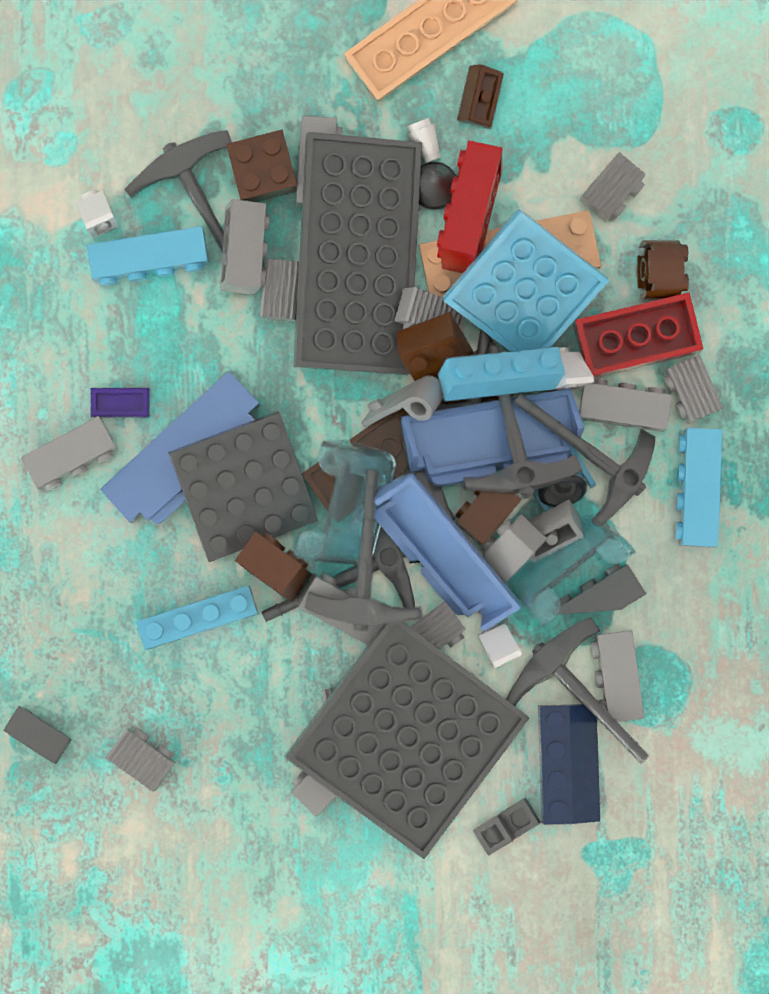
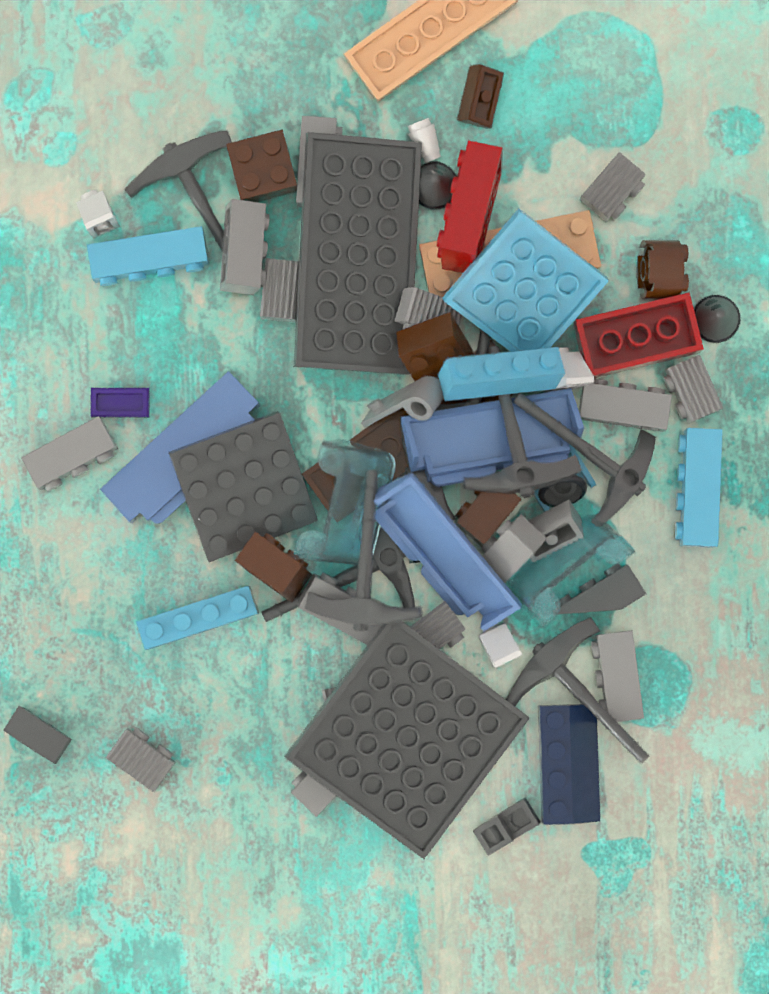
none -> dark grey hat [694,295,741,343]

